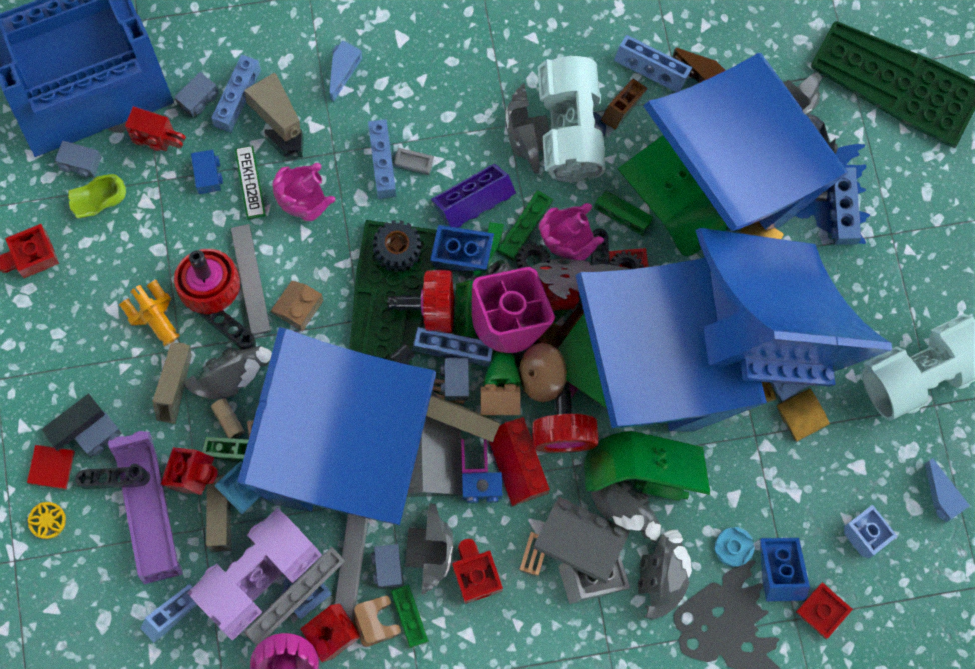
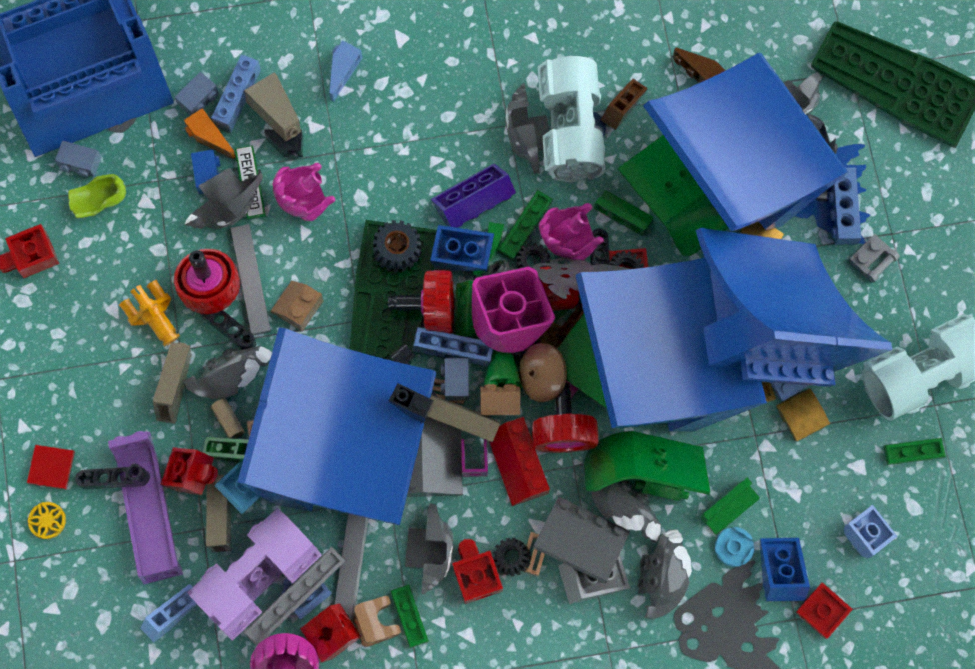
black tile [42,393,105,451] -> none
sand blue brick [75,411,122,457] -> none
red brick [125,106,186,151] -> none
medium blue brick [368,119,396,199] -> none
sand blue brick [371,544,403,589] -> none
light grey tile [393,148,434,175] -> none
blue piece [462,472,502,503] -> none
medium blue brick [614,35,692,92] -> none
medium blue slope [925,458,970,522] -> none
none -> orange slope [184,108,236,159]
none -> dark grey animal [185,168,263,229]
none -> black slope [389,383,434,423]
none -> black tyre [493,538,531,576]
none -> green panel [700,477,760,535]
none -> light grey plate [848,234,900,283]
none -> green tile [883,438,946,465]

